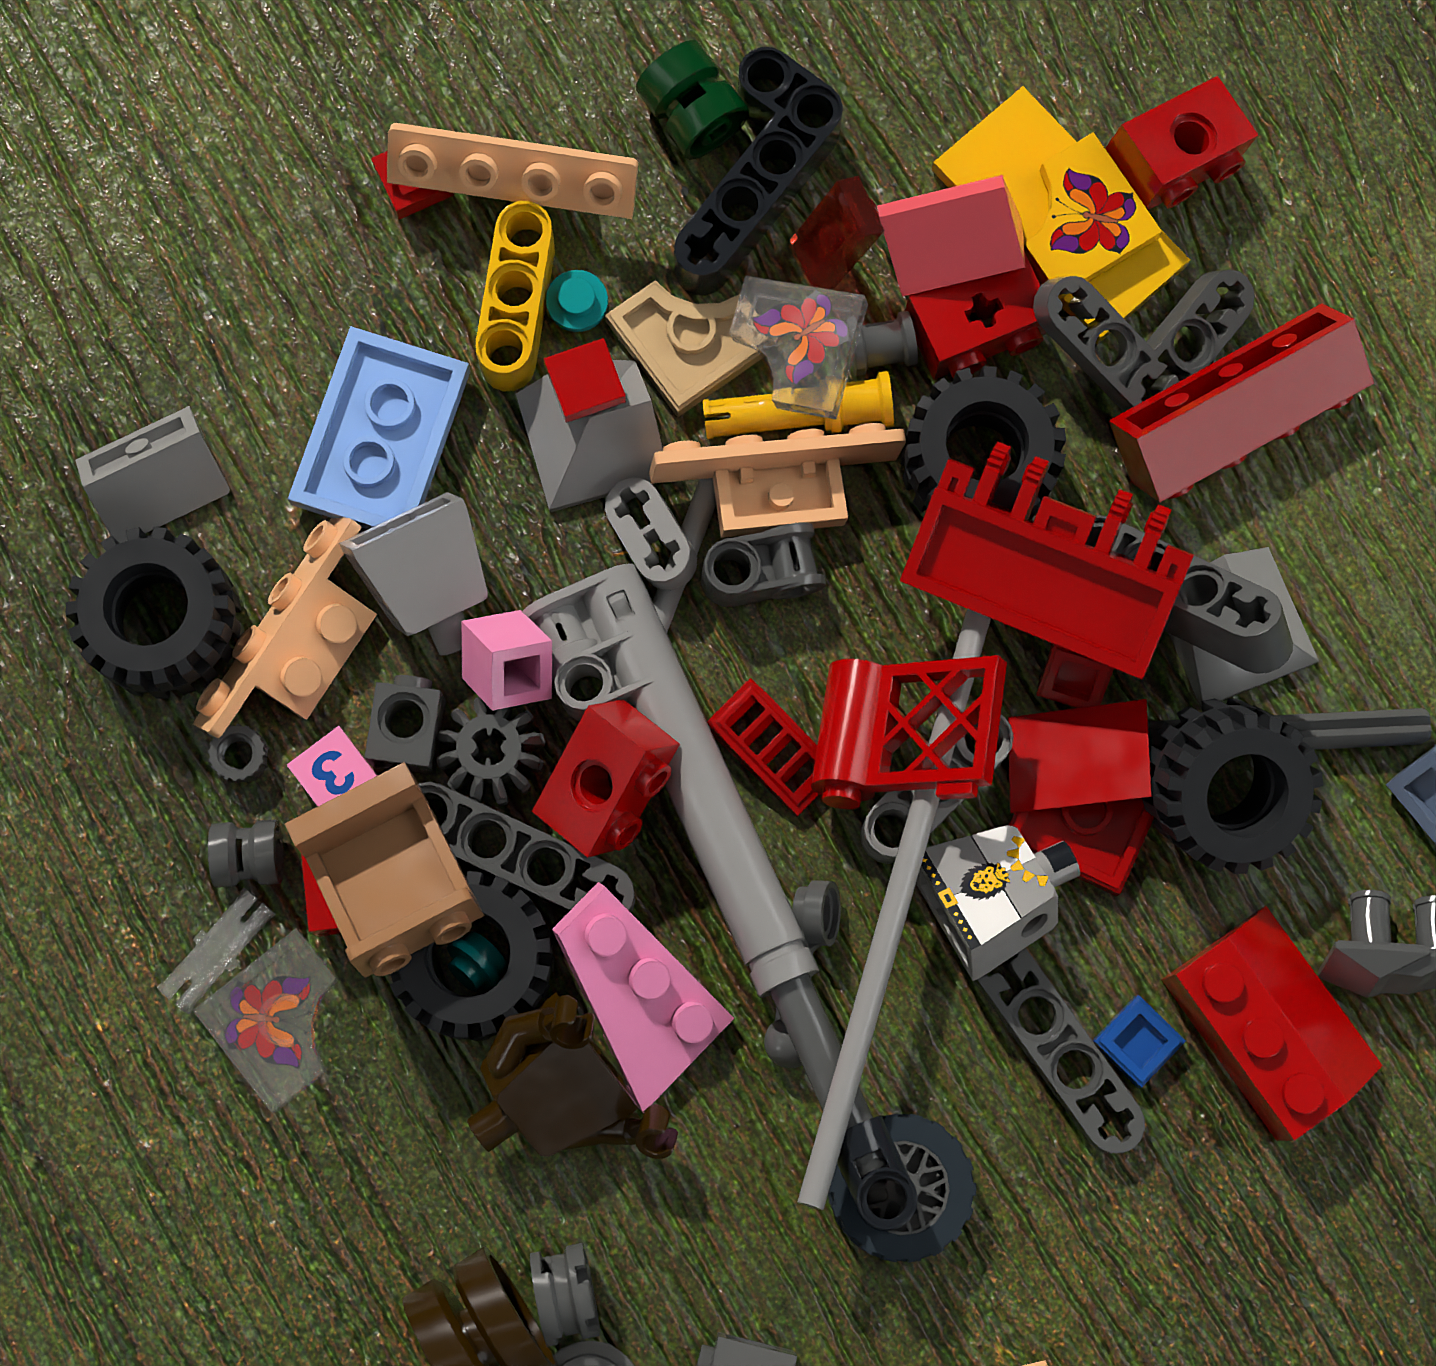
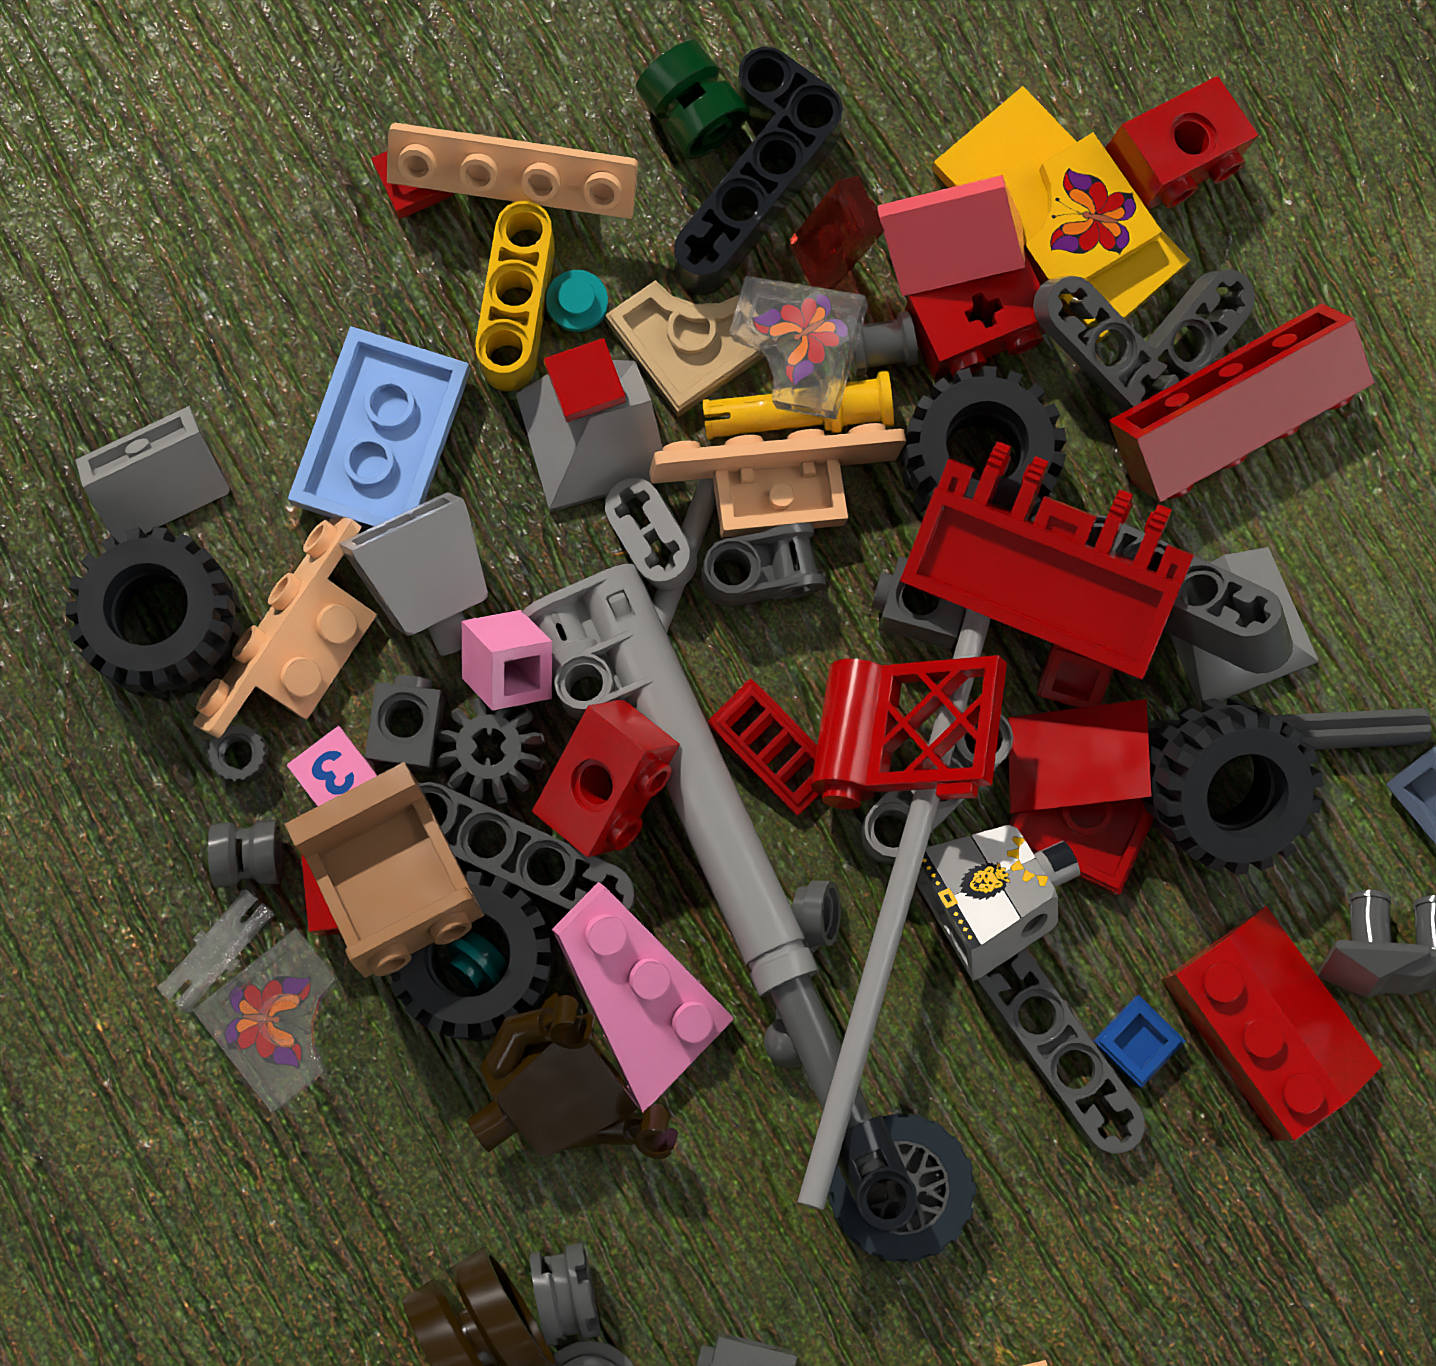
none -> dark grey brick [871,556,965,649]

